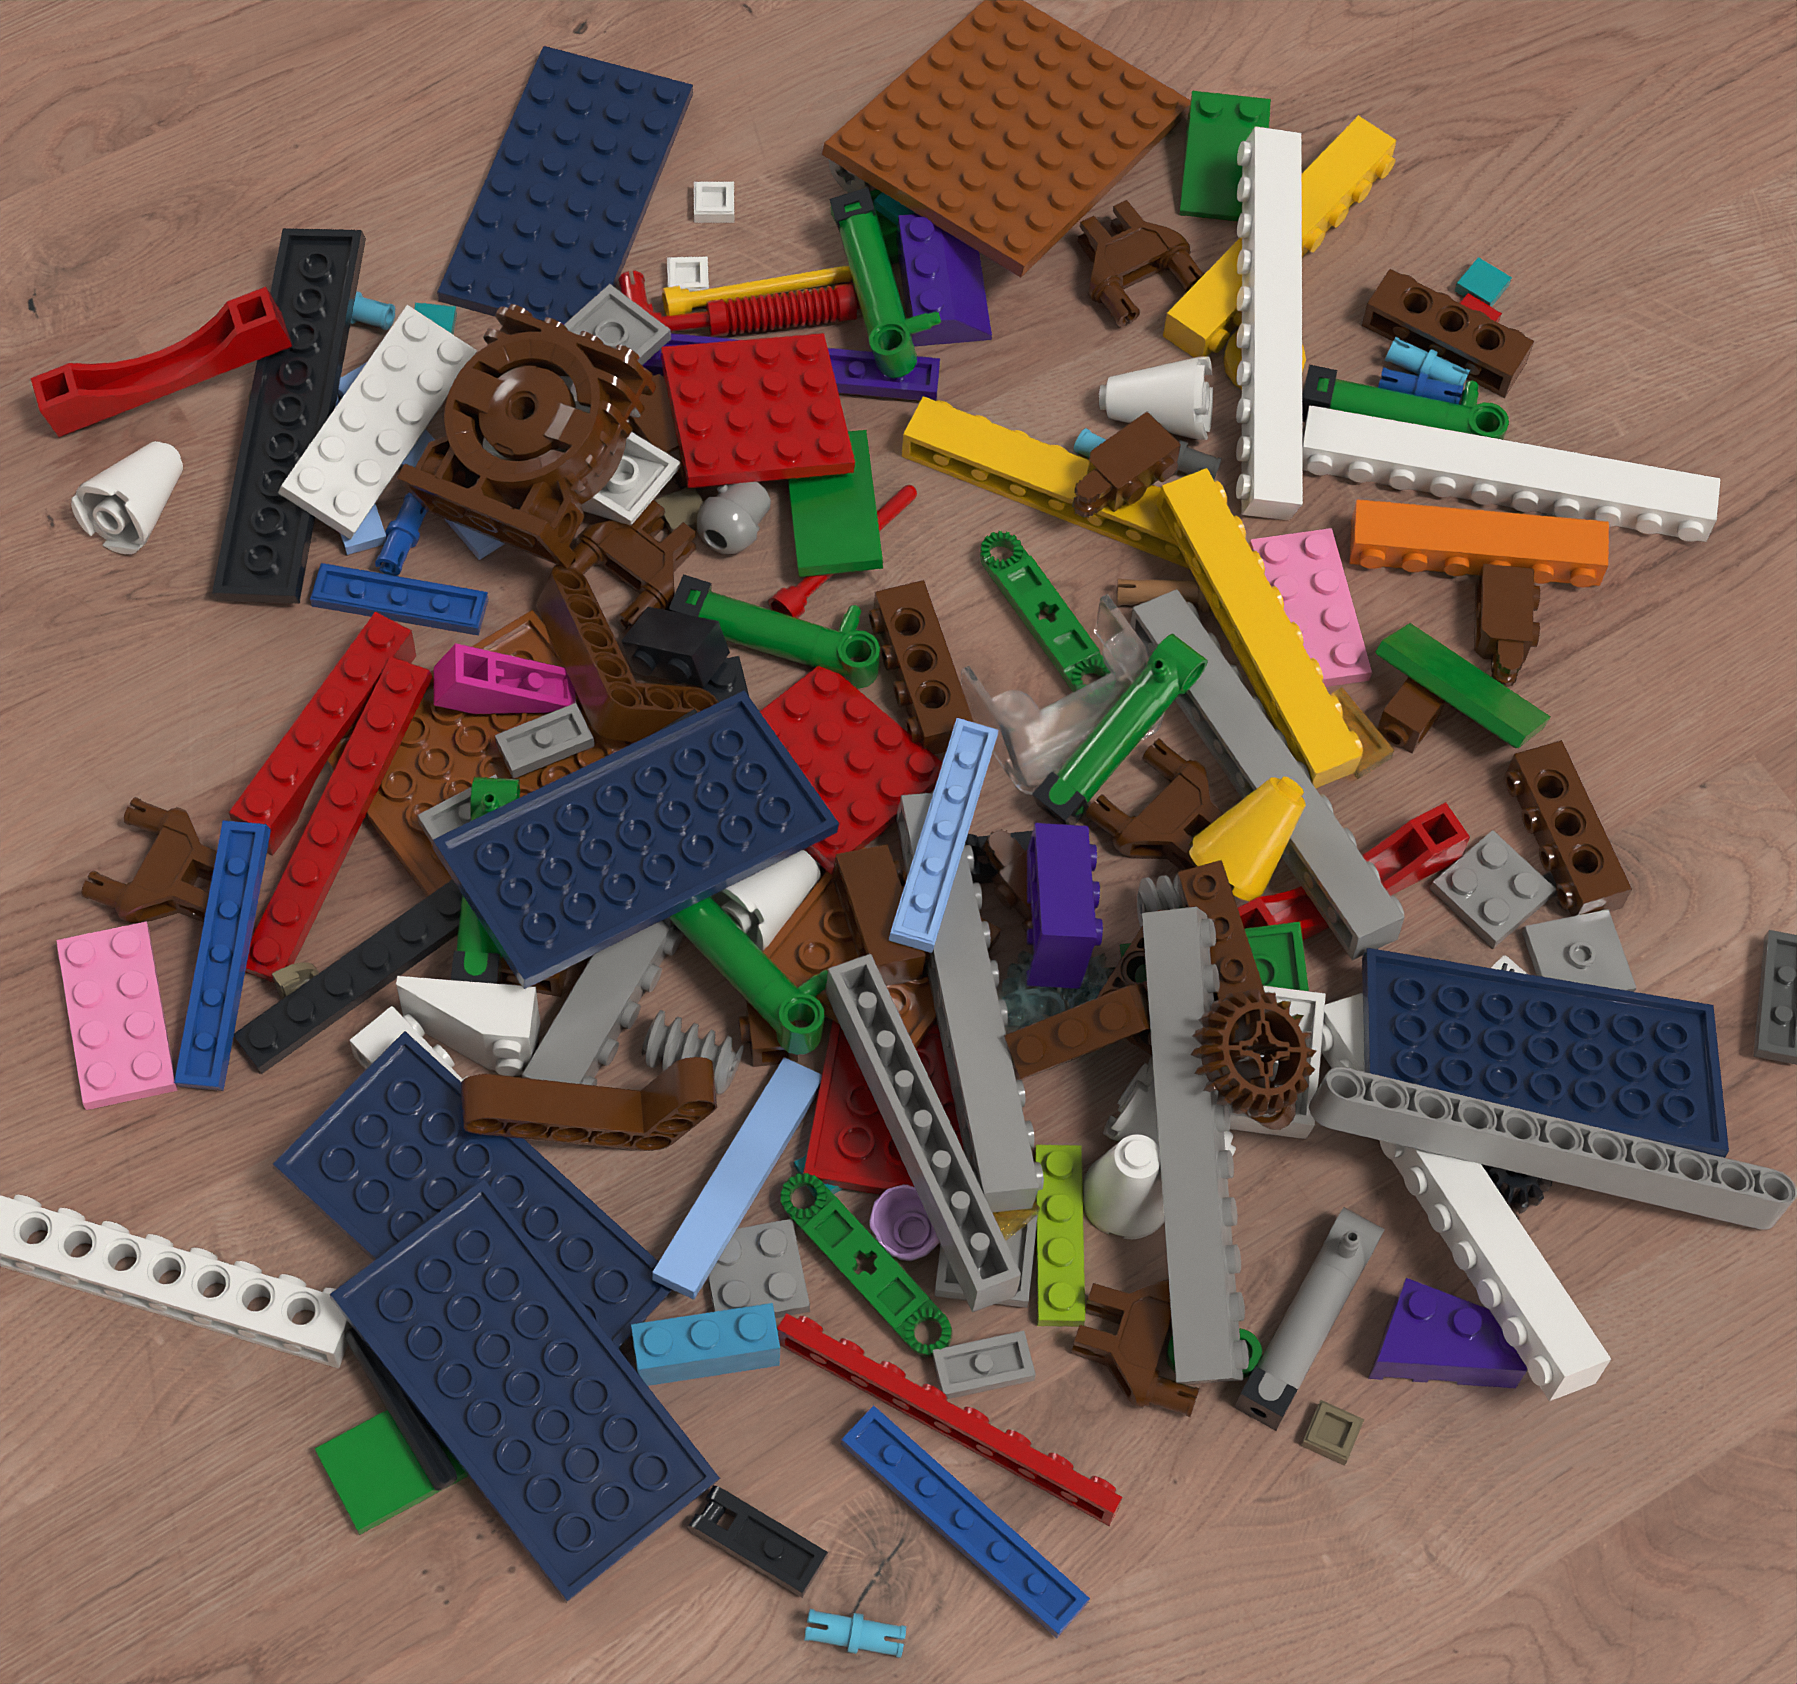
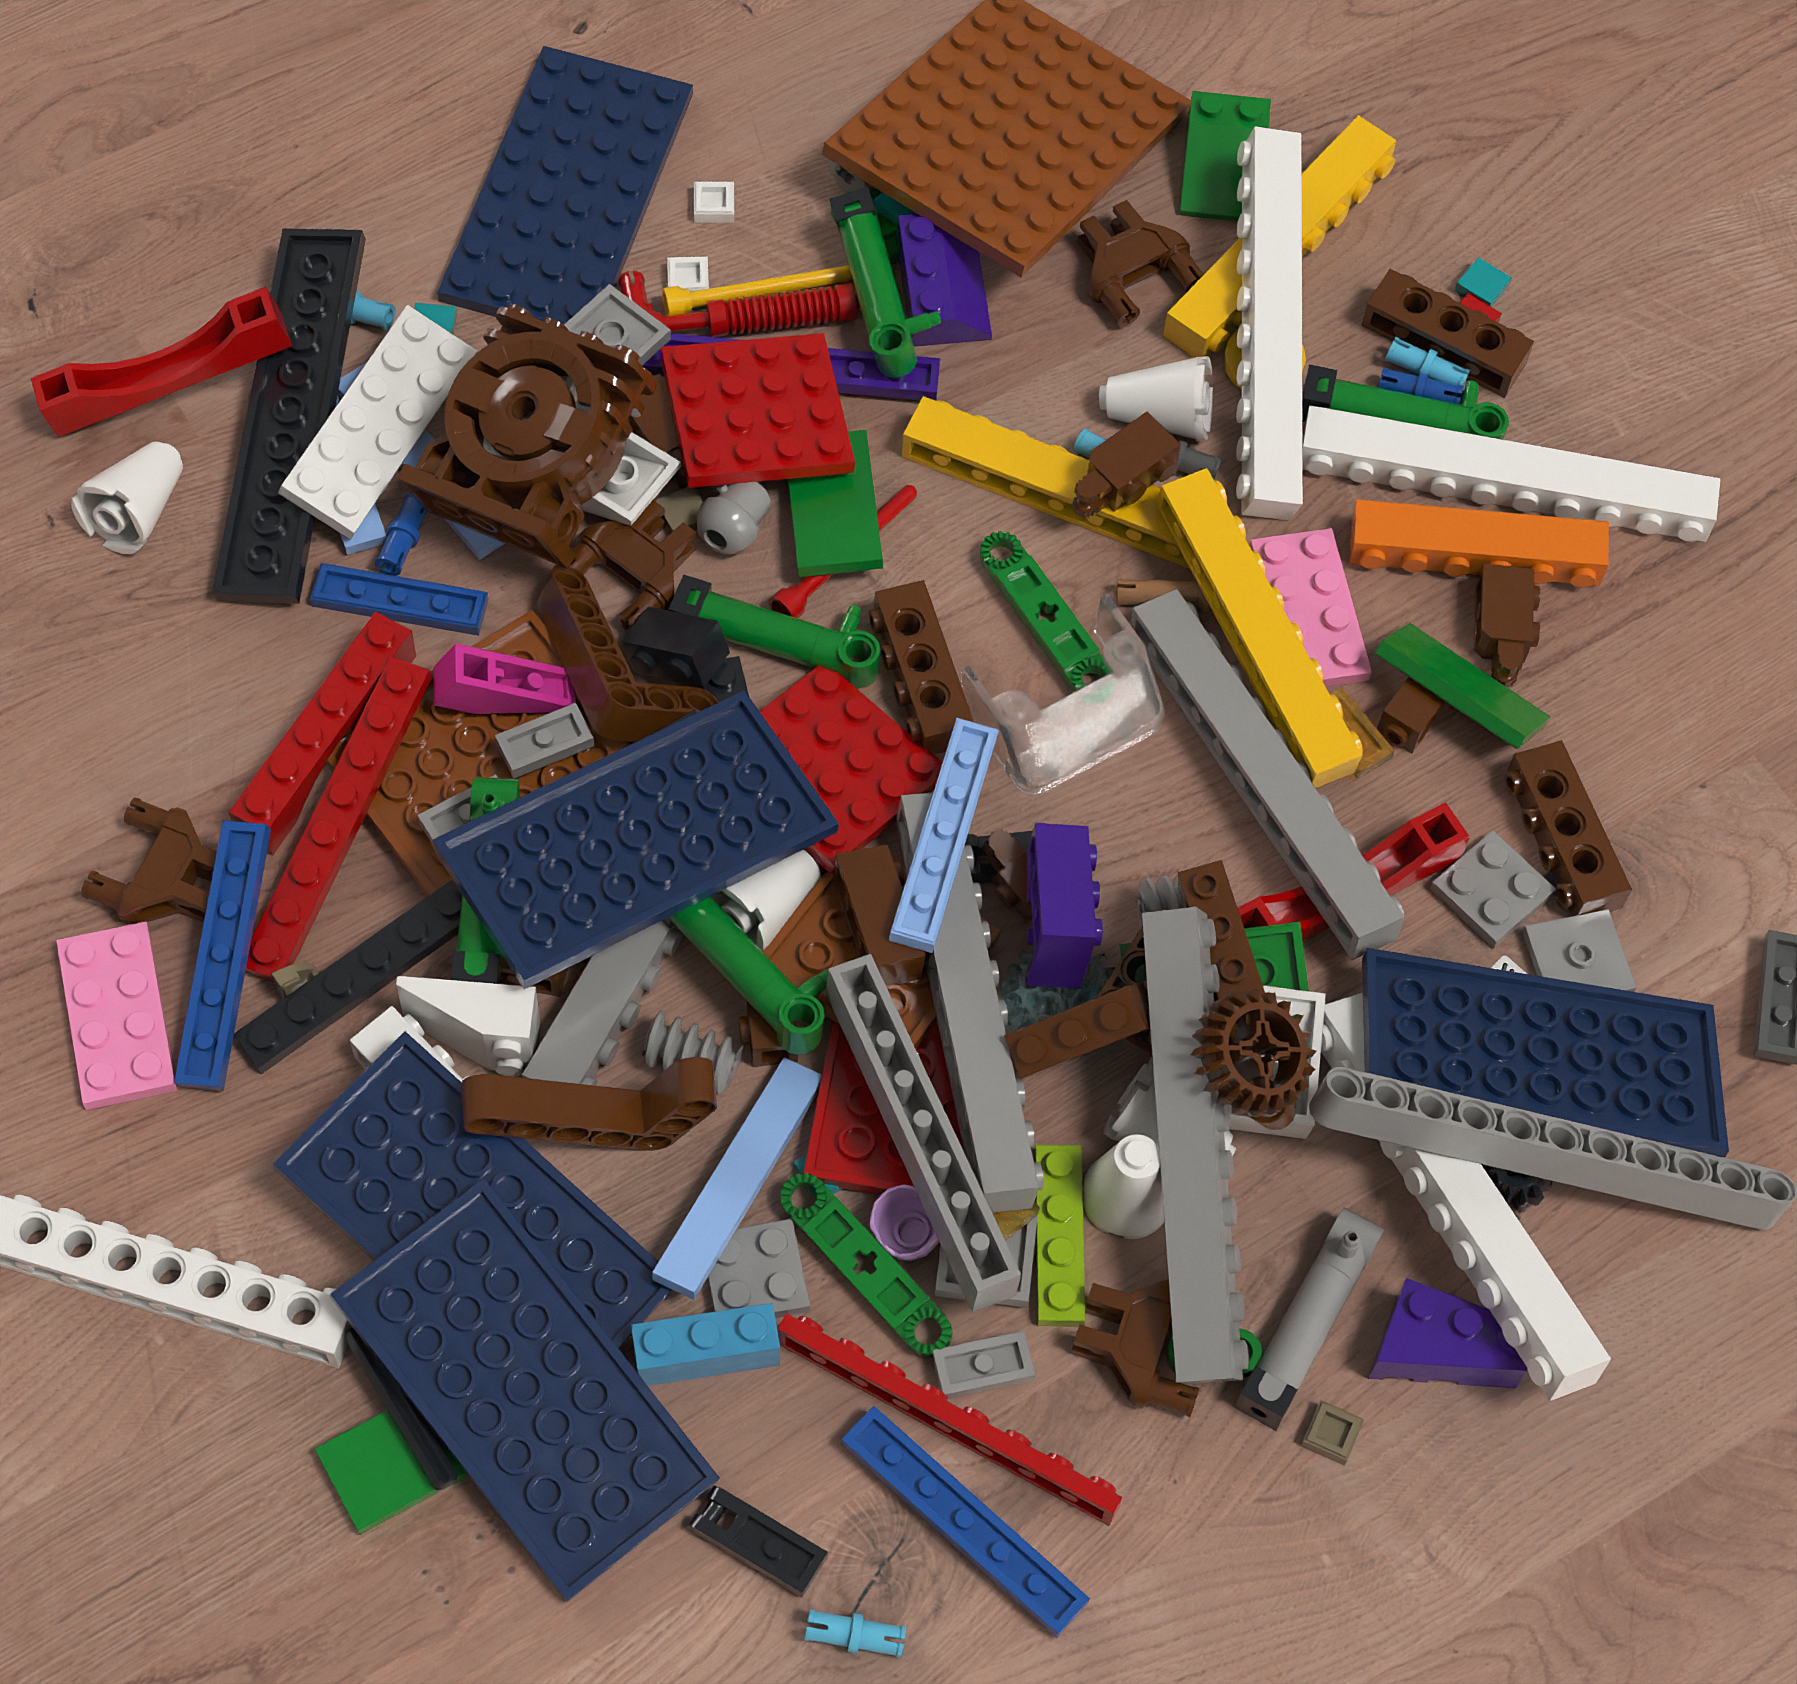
green piece [1032,633,1208,825] -> none
reddish brown connector [1085,738,1224,871] -> none
yellow cone [1189,776,1306,901] -> none

